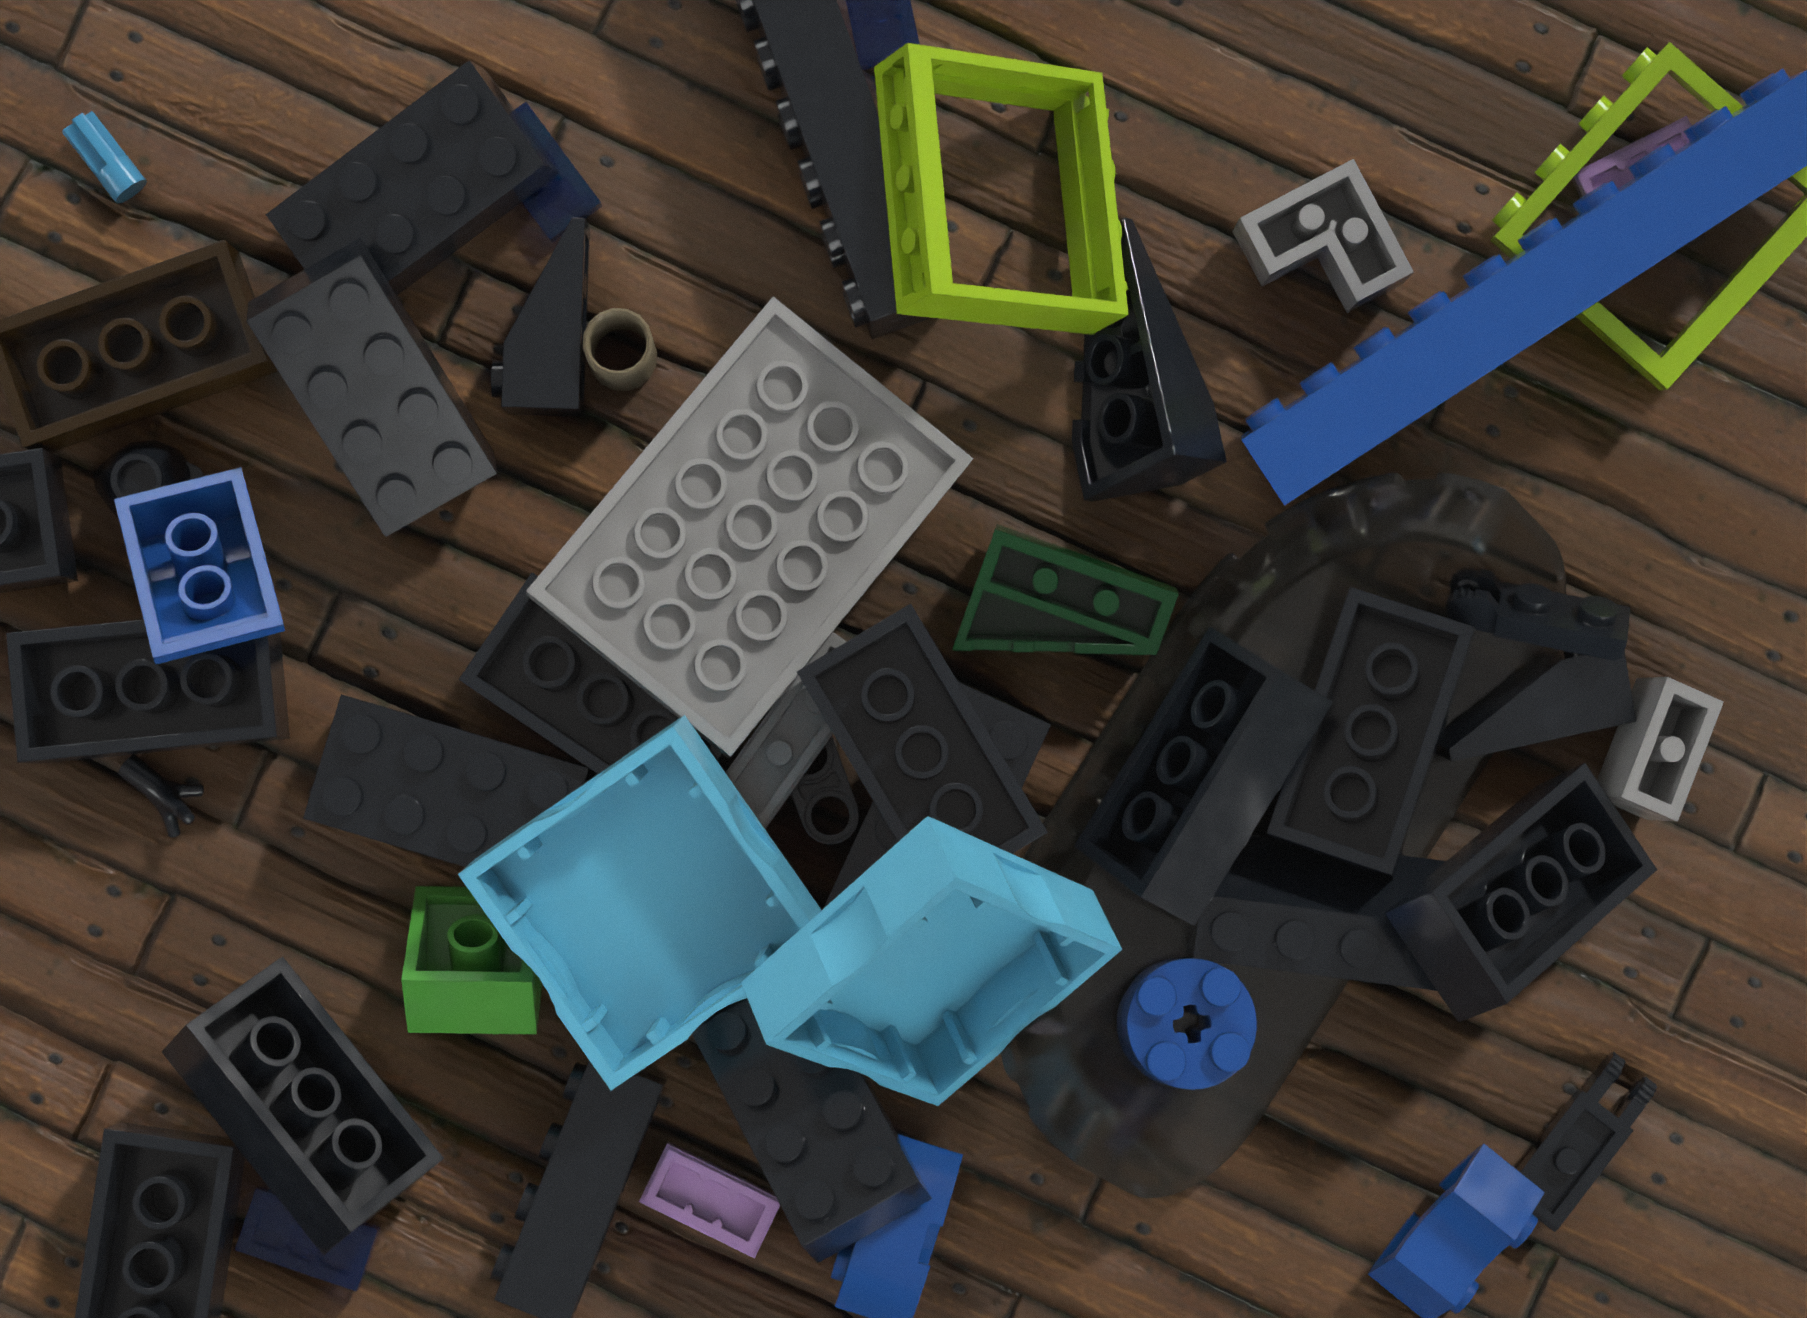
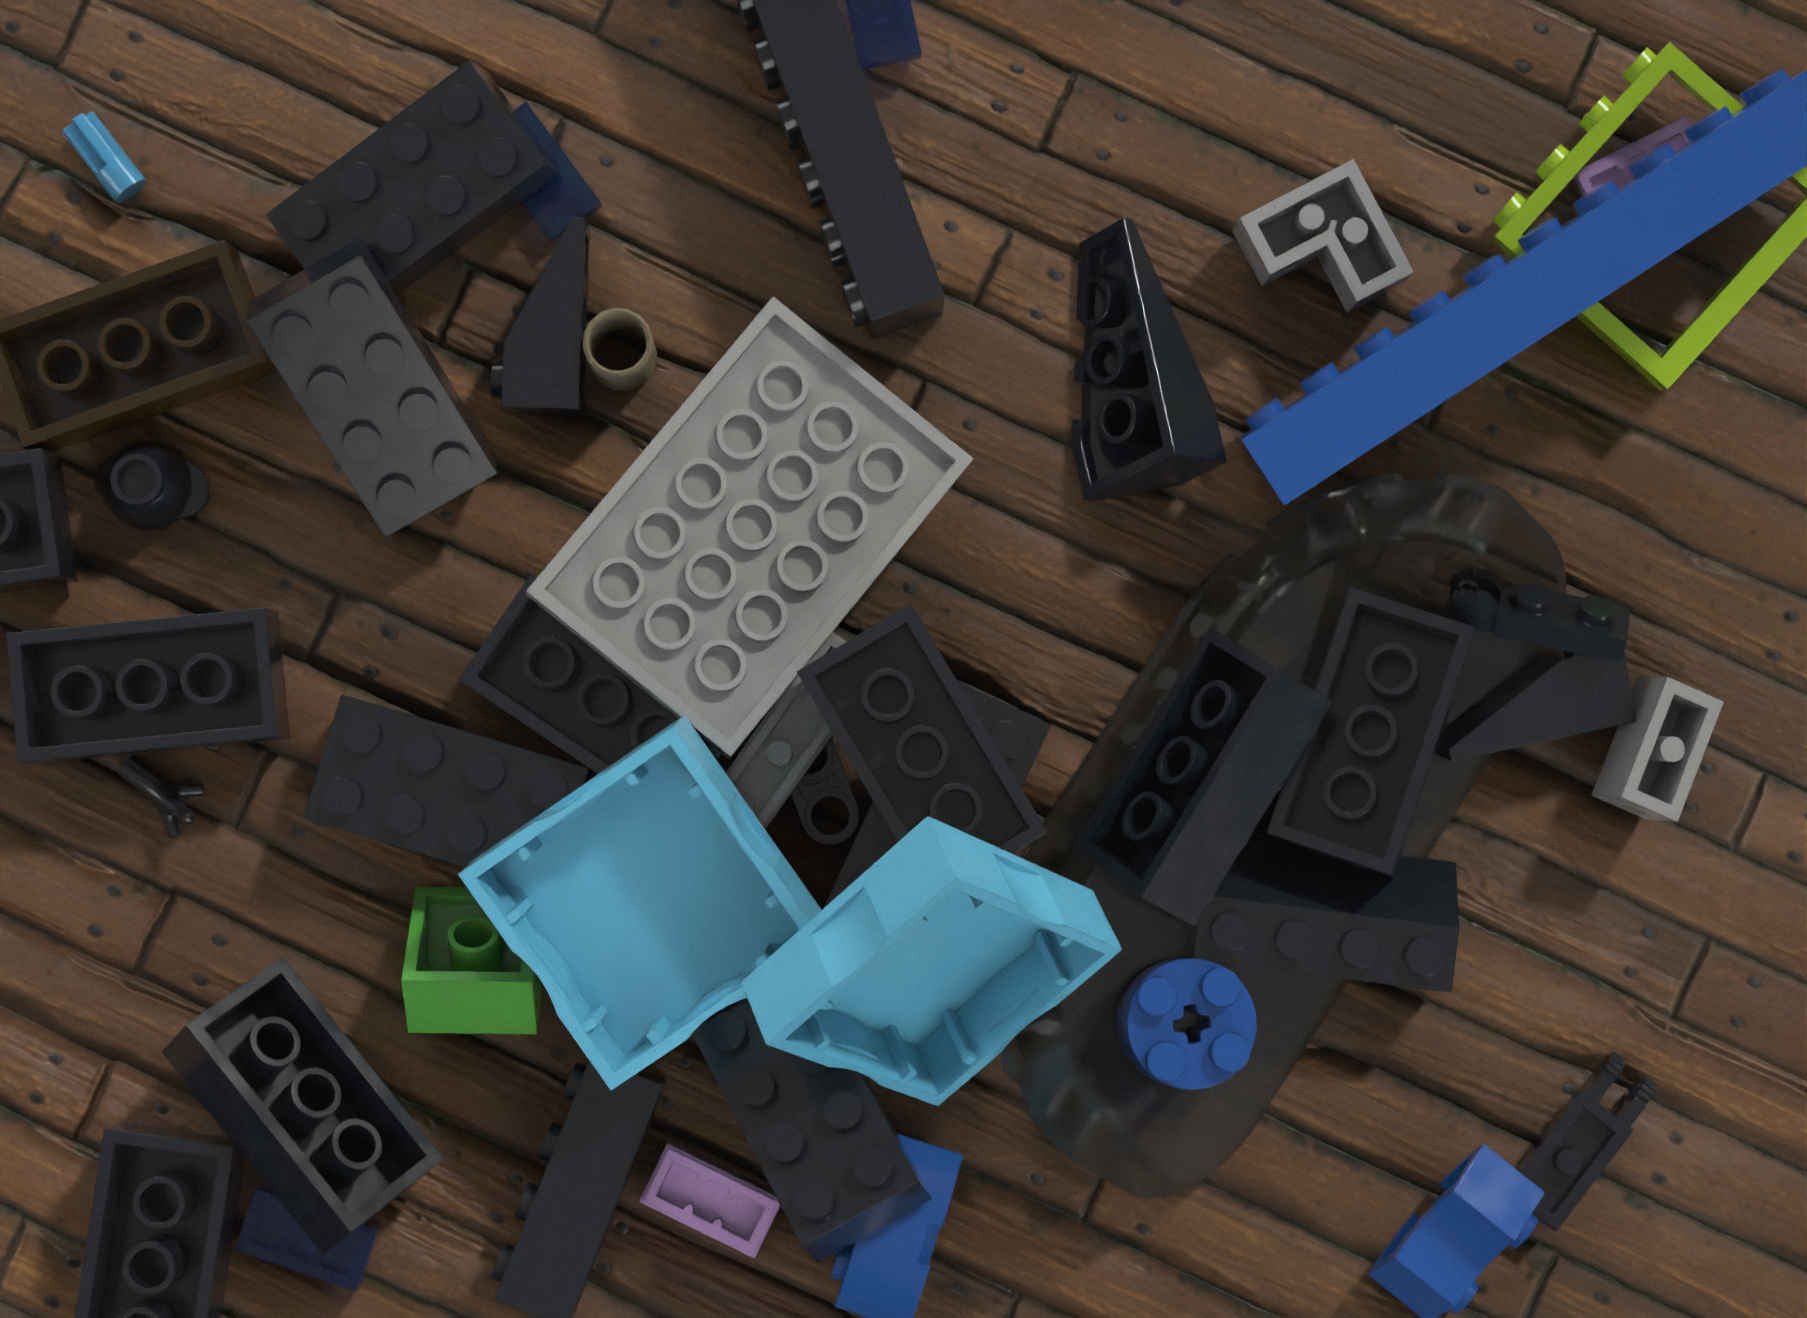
blue slope [114,467,285,665] -> none
lime window [874,43,1129,335] -> none
dark green wedge [952,524,1179,655] -> none
black brick [1385,763,1658,1022] -> none

